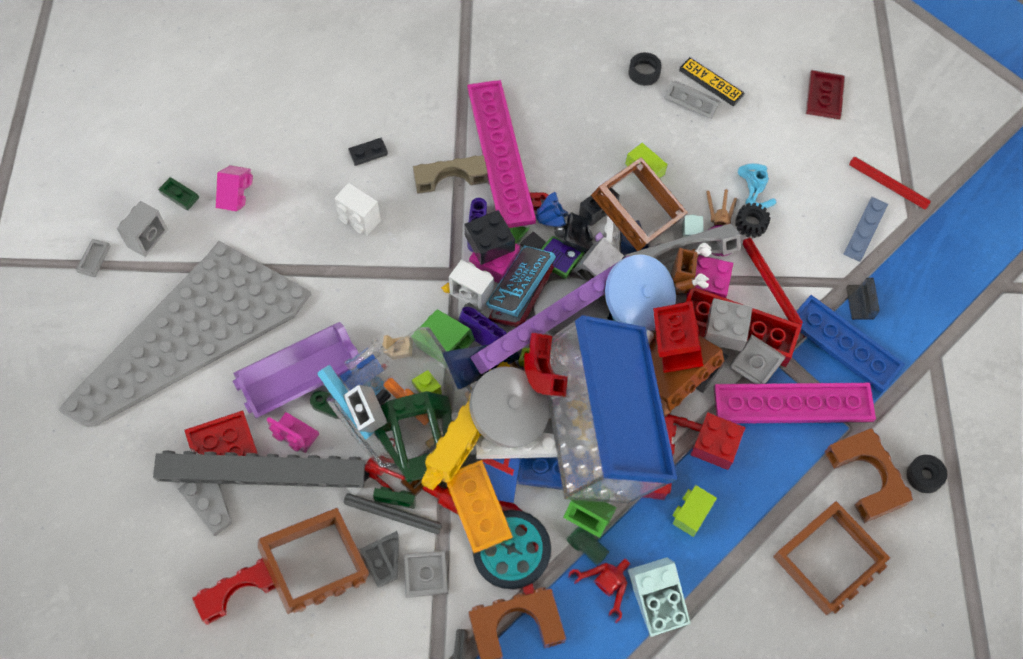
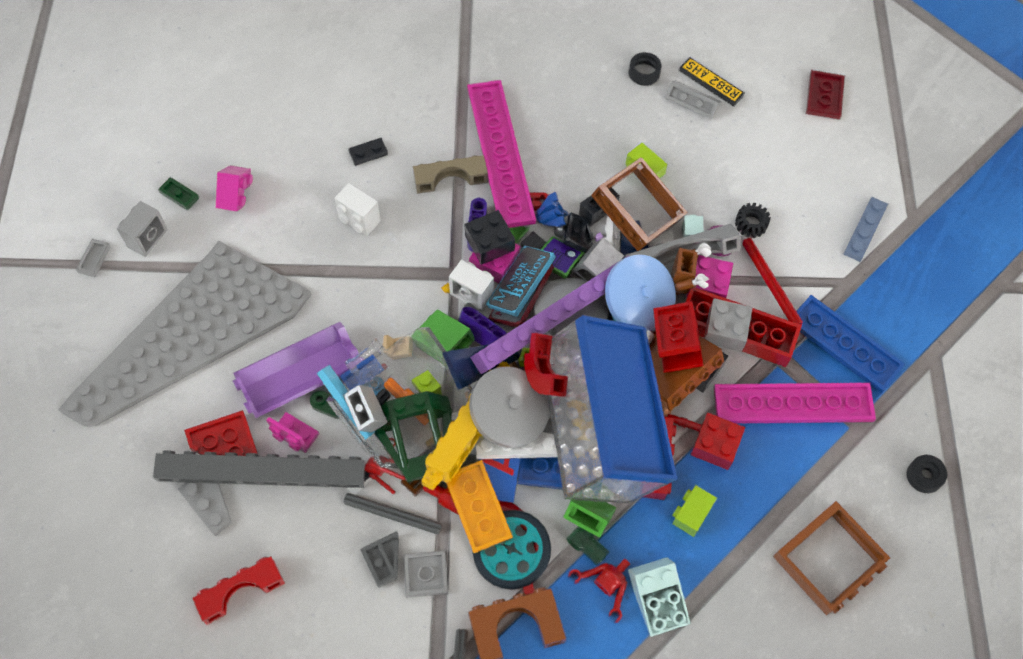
dark orange window [257,508,369,615] -> none
dark green plate [373,487,416,509] -> none
medium nougat plant [706,189,737,226] -> none
light grey tile [730,335,785,384] -> none
medium azure piece [738,163,776,209] -> none
dark orange arch [825,428,914,523] -> none
clear smoke panel [846,278,880,320] -> none
red axle [849,156,931,209] -> none

